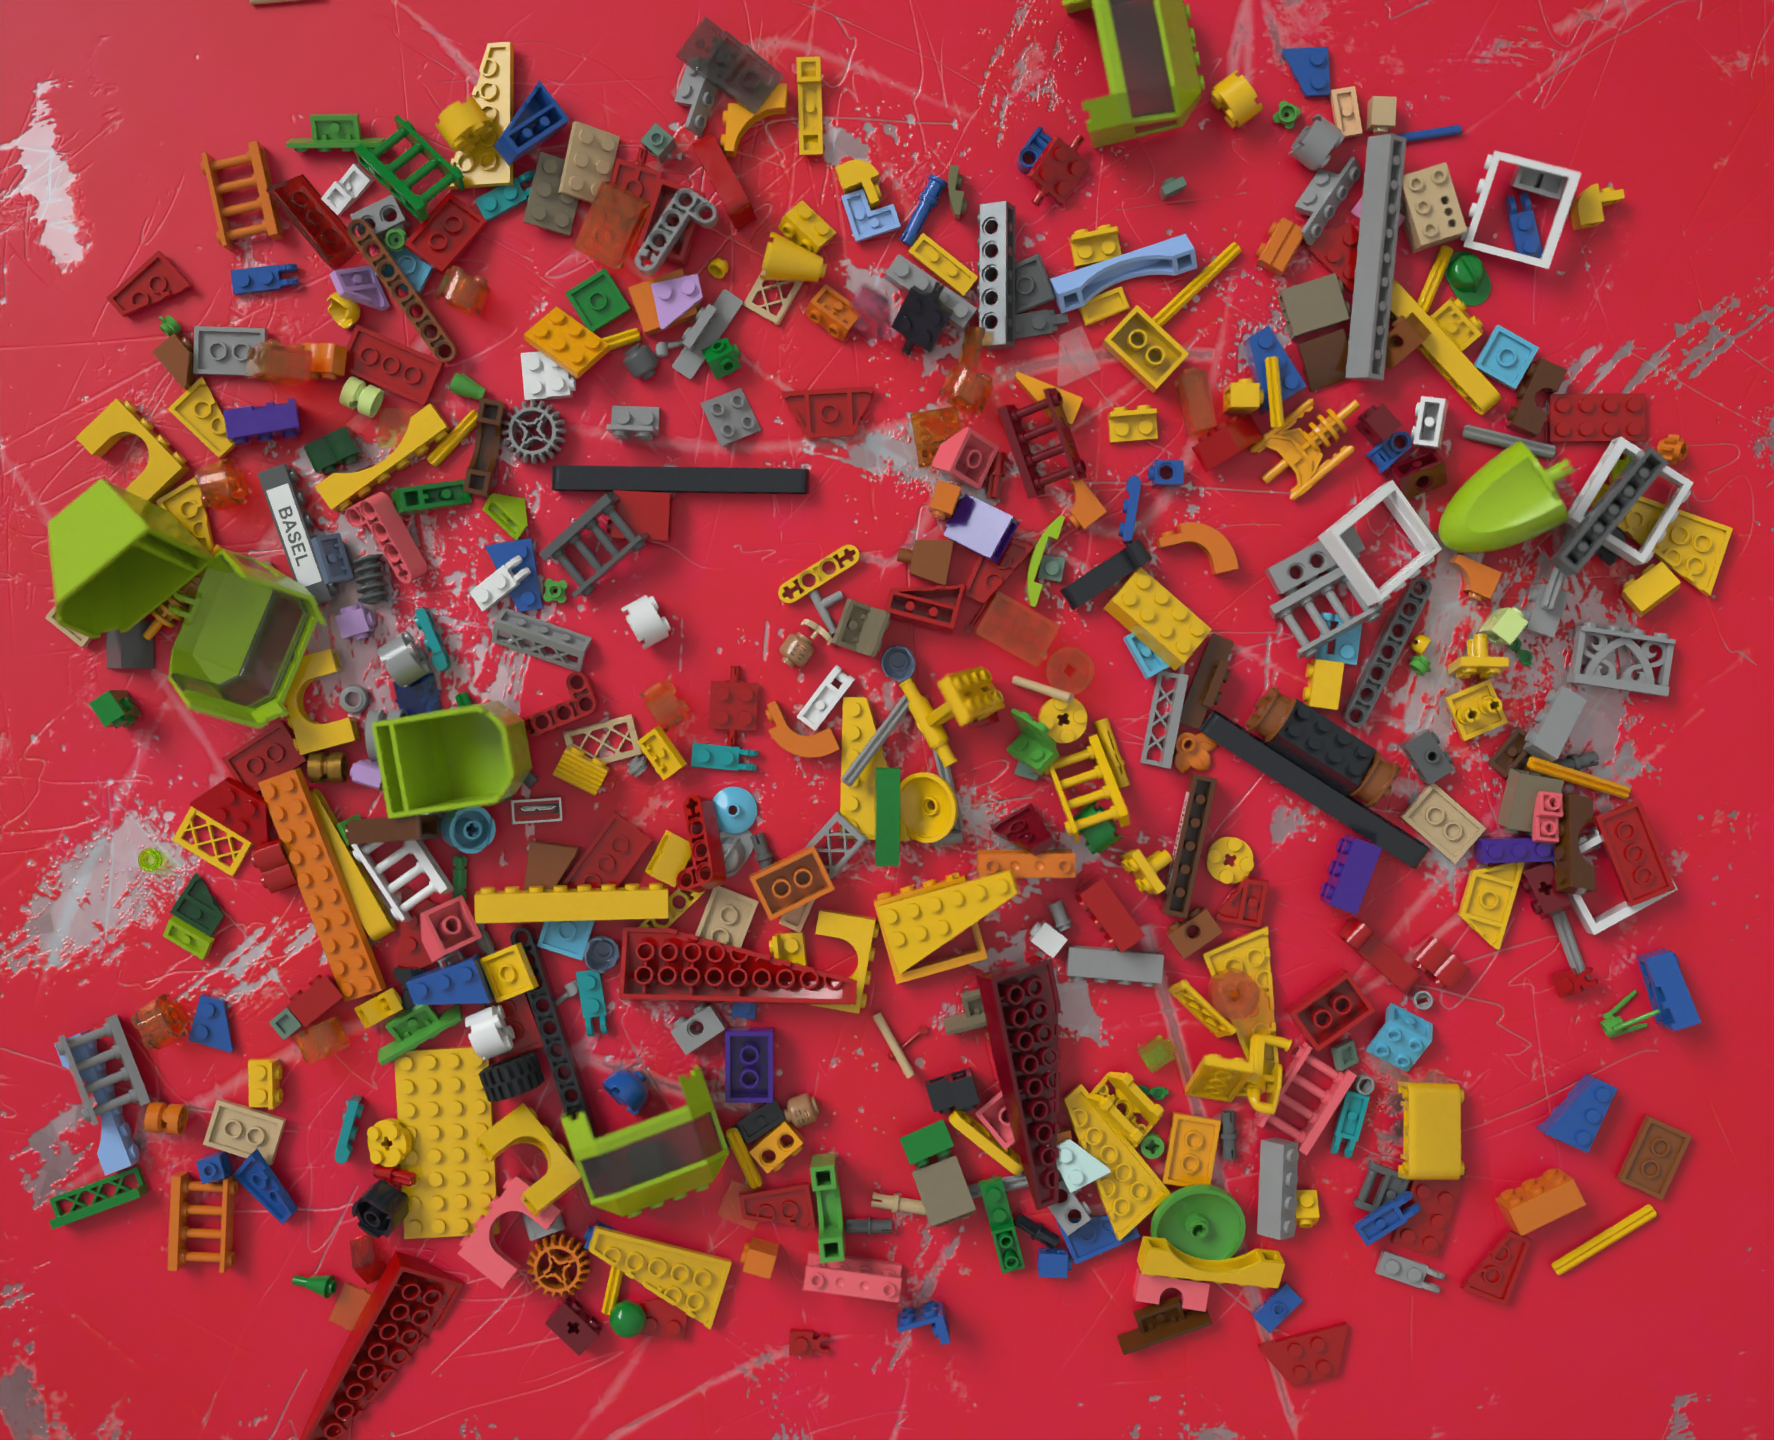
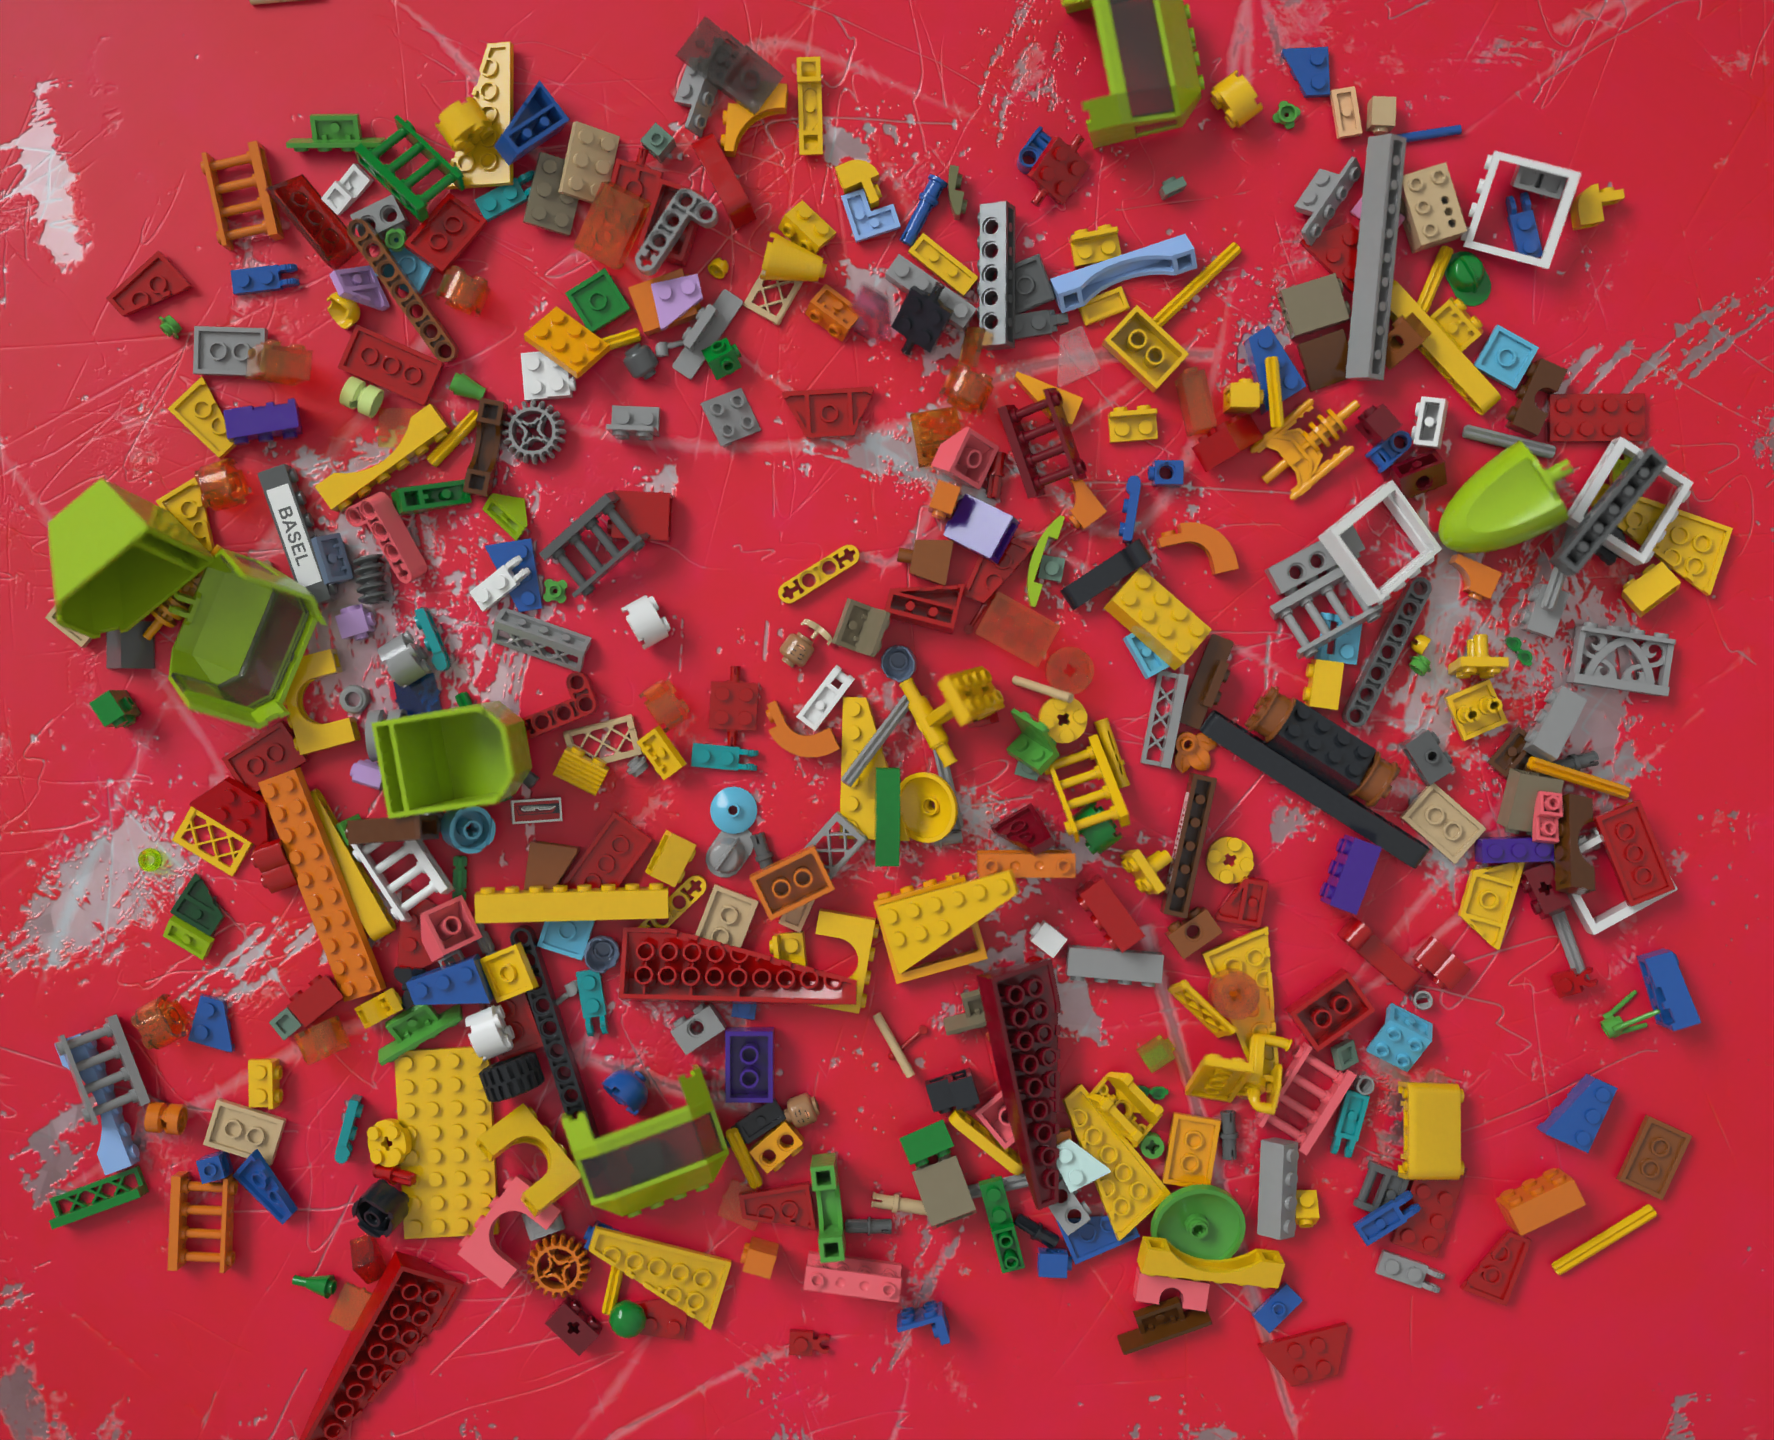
yellow arch [76,398,190,504] -> none
dark orange slope [152,334,195,390] -> none
orange brick [299,343,347,380] -> none
dark green brick [304,426,363,476] -> none
pearl gold wheel [307,752,349,783] -> none
black beam [552,465,809,494] -> none
red beam [676,794,726,893] -> none
light grey piece [808,589,844,635] -> none
light grey pin [1048,900,1072,932] -> none
orange brick [1255,218,1303,276] -> none
light grey brick [1288,113,1345,171] -> none
yellowish green brick [1478,607,1528,646] -> none
orange gear [1657,434,1688,465] -> none

